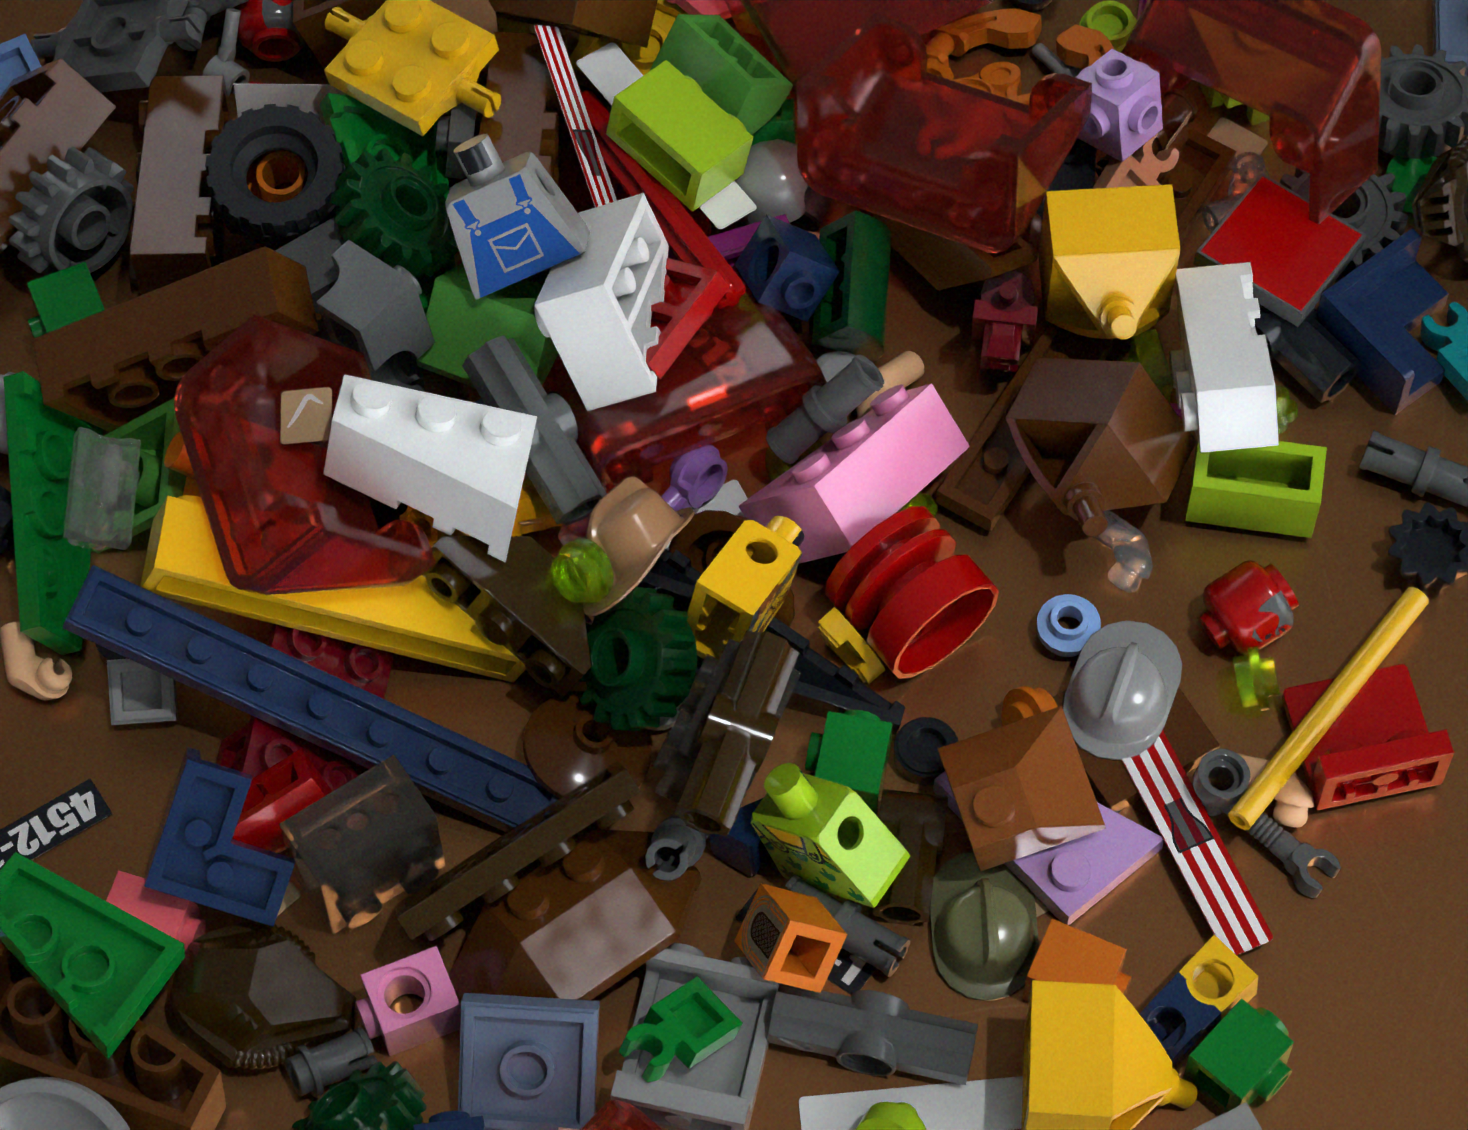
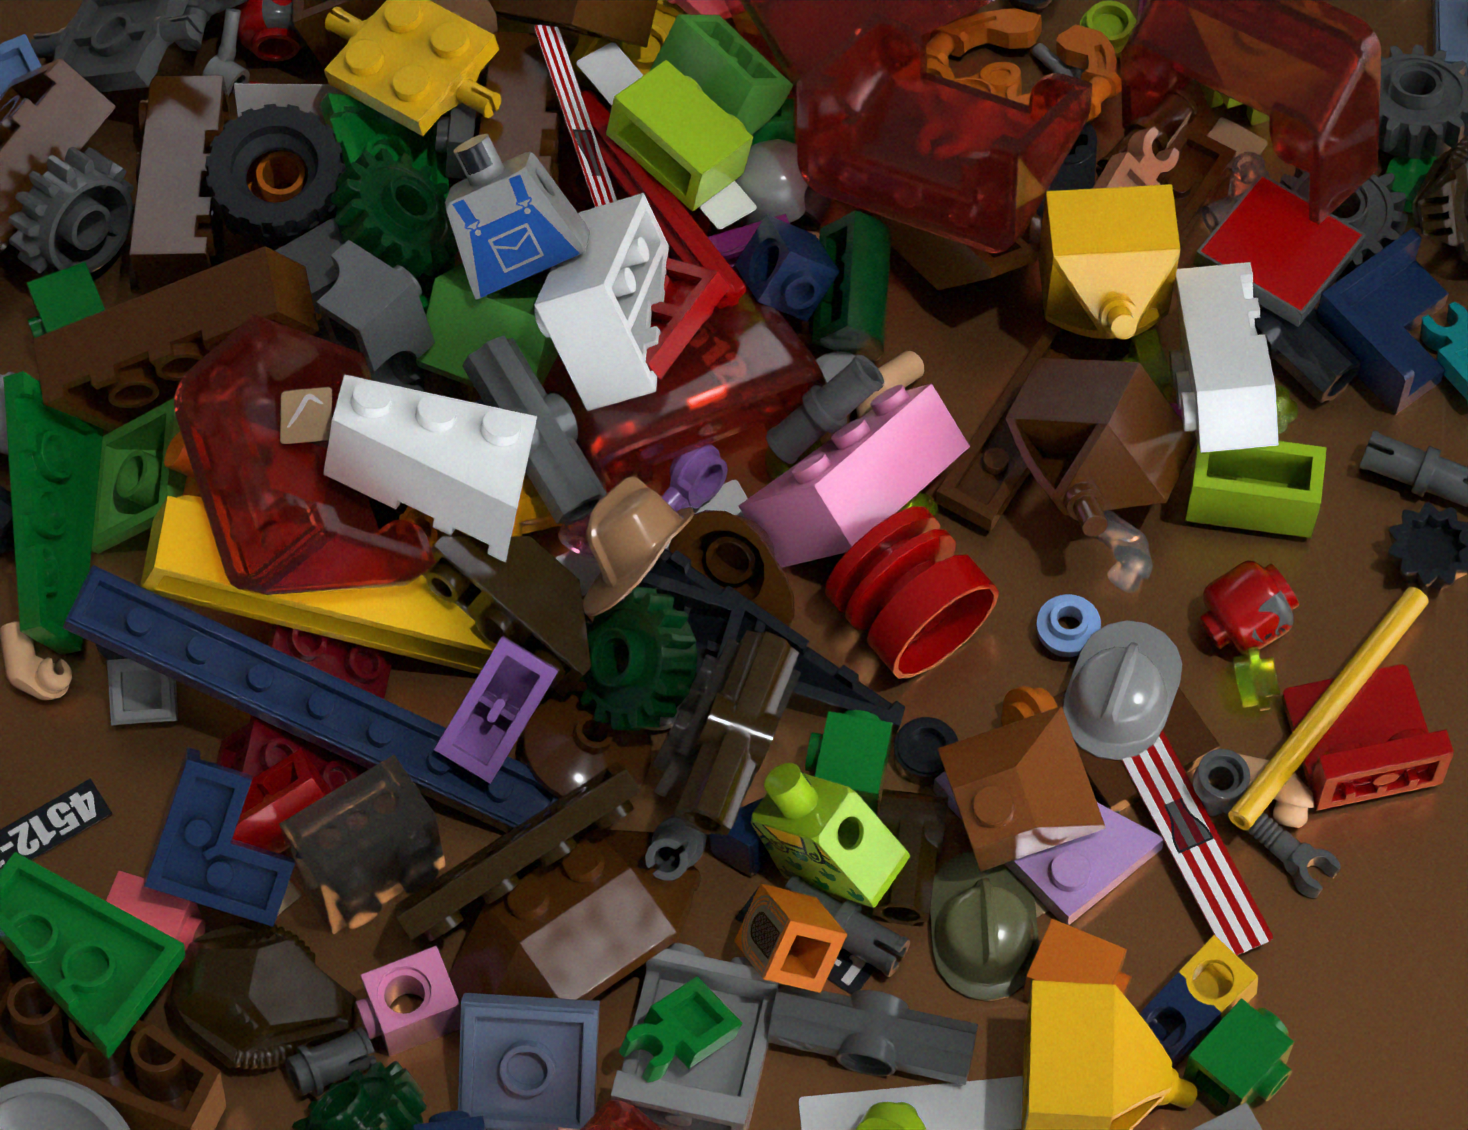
clear hips [63,427,141,551] -> none
clear neon green plate [551,538,614,603] -> none
yellow torso [687,516,804,673] -> none
yellow tile [818,607,885,684] -> none
dark red hips [972,270,1038,377] -> none
lavender brick [1071,49,1163,162] -> none
none -> medium lavender slope [434,636,559,784]

